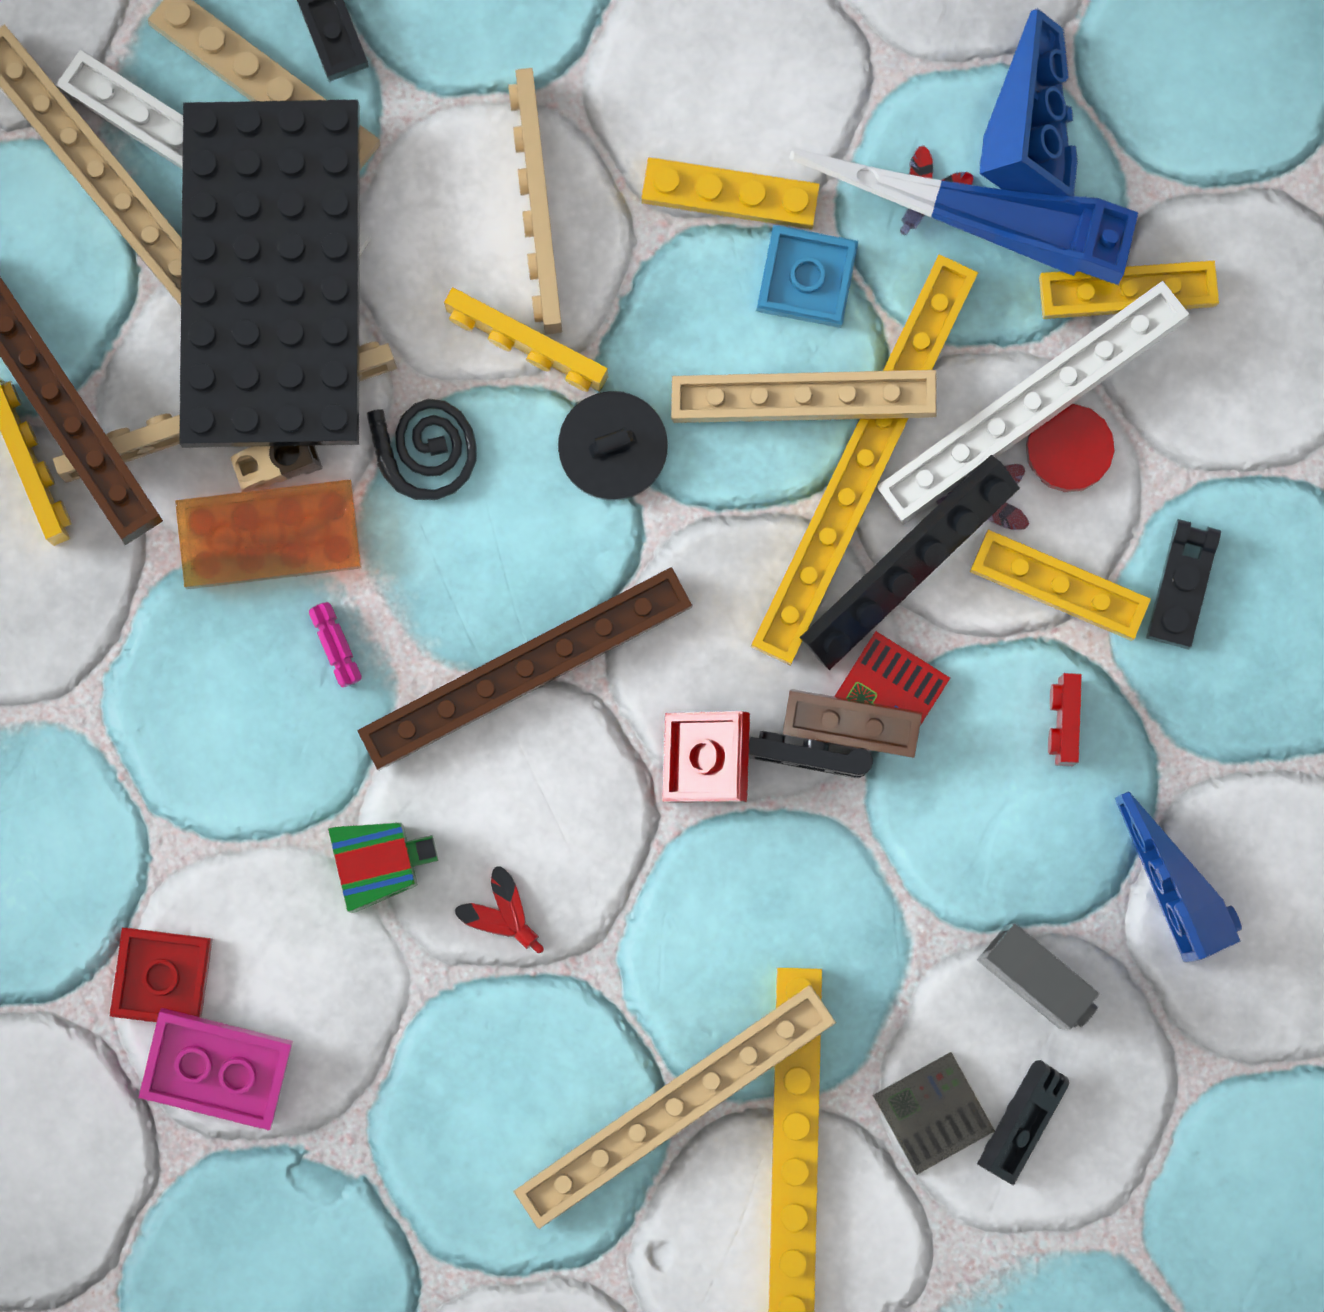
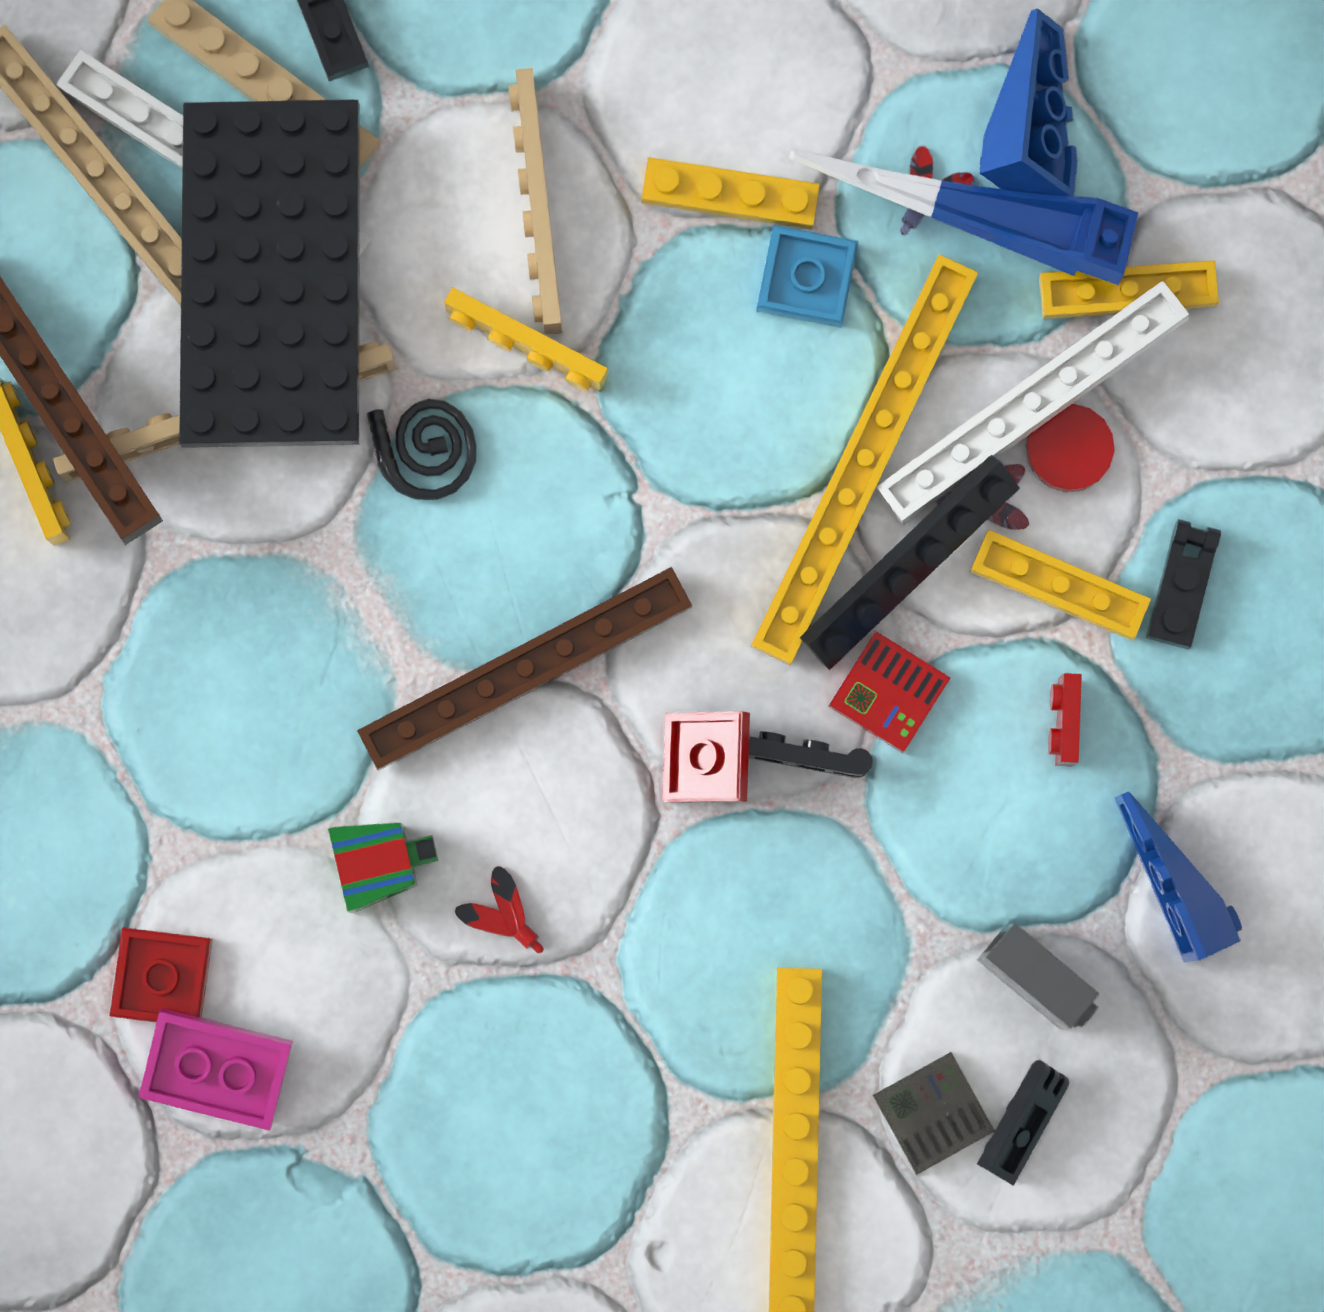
clear orange plate [175,479,362,589] -> none
leg [230,445,323,493] -> none
dark pink axle [309,602,362,687] -> none
tan plate [513,985,837,1229] -> none
black shield [558,391,668,501] -> none
tan plate [671,370,937,423] -> none
reddish brown plate [782,689,923,758] -> none

